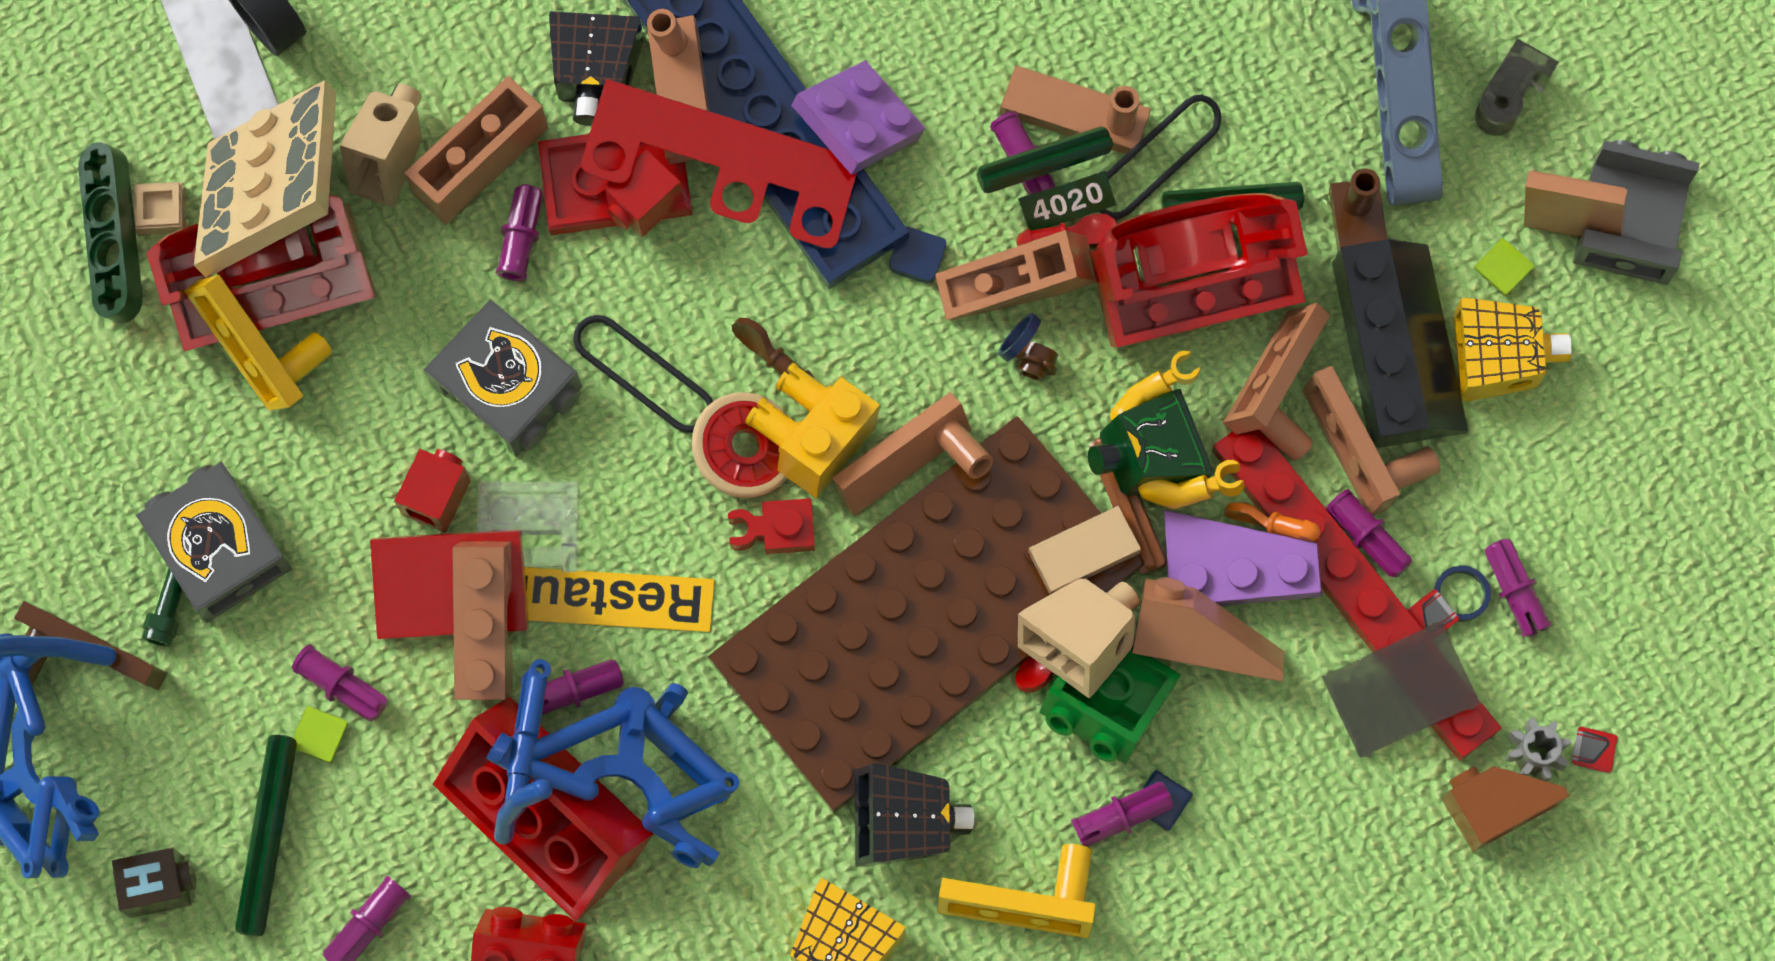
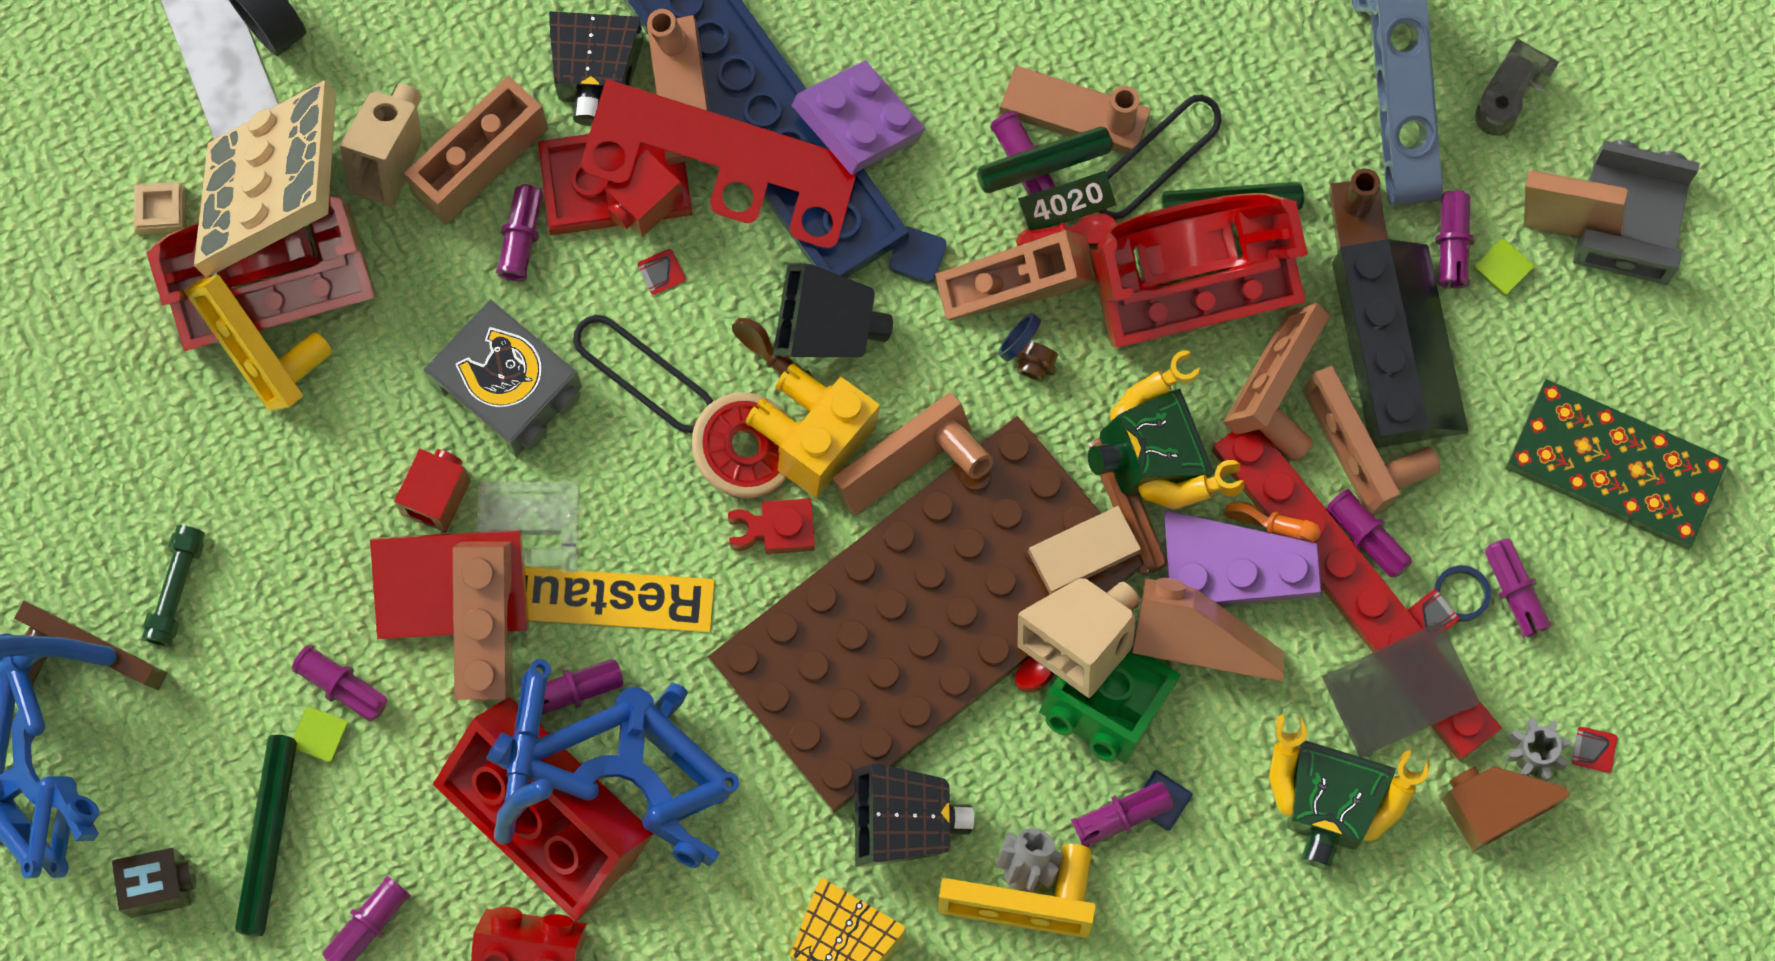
dark green beam [78,142,143,323] -> none
dark grey panel [136,461,292,623] -> none
yellow torso [1453,298,1571,402] -> none
none -> sticker [637,249,686,295]
none -> black torso [773,263,893,357]
none -> light grey gear [996,828,1063,892]
none -> torso [1269,714,1431,870]
none -> magenta axle [1435,190,1475,289]
none -> dark green tile [1505,379,1729,550]

